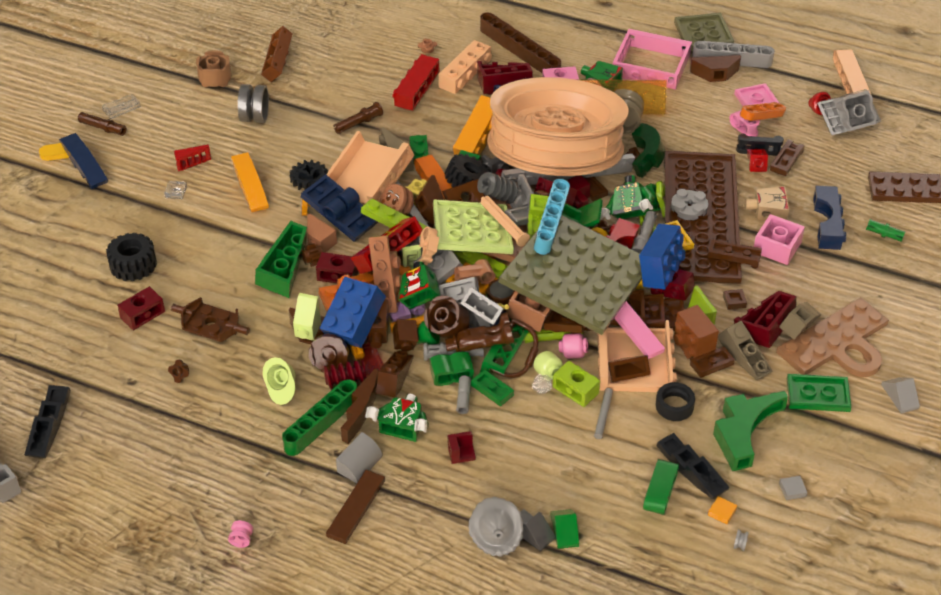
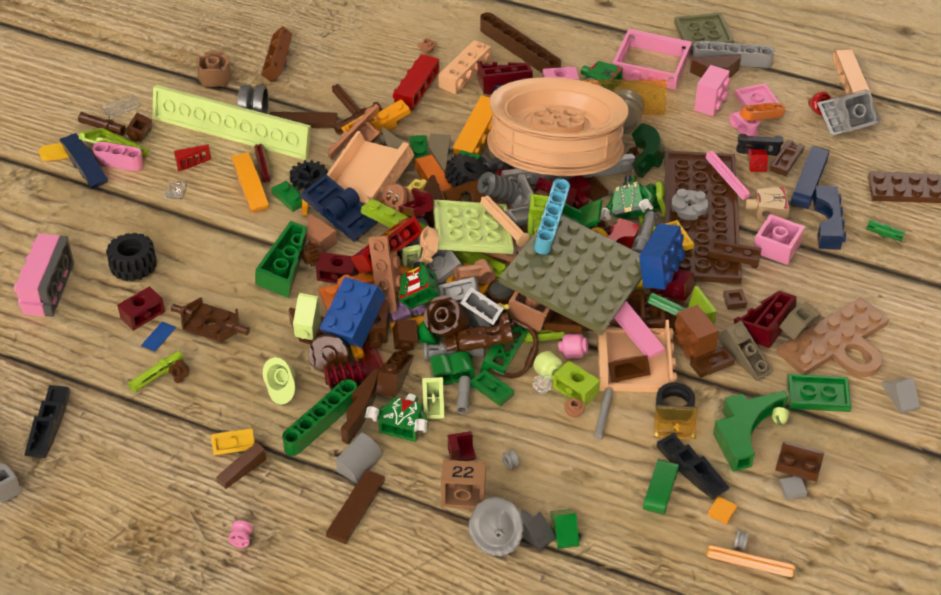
none -> piece [14,234,74,317]
none -> lime wing [79,128,149,157]
none -> bright pink beam [93,142,144,171]
none -> reddish brown brick [126,112,152,142]
none -> lime pin [127,350,184,393]
none -> blue sticker [141,322,176,351]
none -> yellowish green plate [152,85,311,160]
none -> yellow plate [211,428,255,455]
none -> reddish brown piece [217,442,266,489]
none -> dark red axle [254,143,272,182]
none -> reddish brown tile [269,112,338,128]
none -> green plate [271,181,302,212]
none -> nougat bracket [328,104,380,160]
none -> reddish brown axle [332,84,361,115]
none -> light orange slope [341,99,411,134]
none -> dark red bracket [398,188,434,218]
none -> yellowish green slope [422,377,444,419]
none -> dark tan slope [428,134,454,173]
none -> medium nougat brick [441,460,486,509]
none -> light grey bush [502,449,520,470]
none -> nougat plate [564,398,585,417]
none -> green axle [647,293,687,316]
none -> clear yellow panel [654,405,697,439]
none -> bright pink brick [694,65,731,116]
none -> bright pink axle [706,151,750,200]
none -> light orange axle [707,545,795,577]
none -> yellowish green hinge [772,407,789,425]
none -> reddish brown bracket [775,442,824,482]
none -> beam [791,146,830,209]

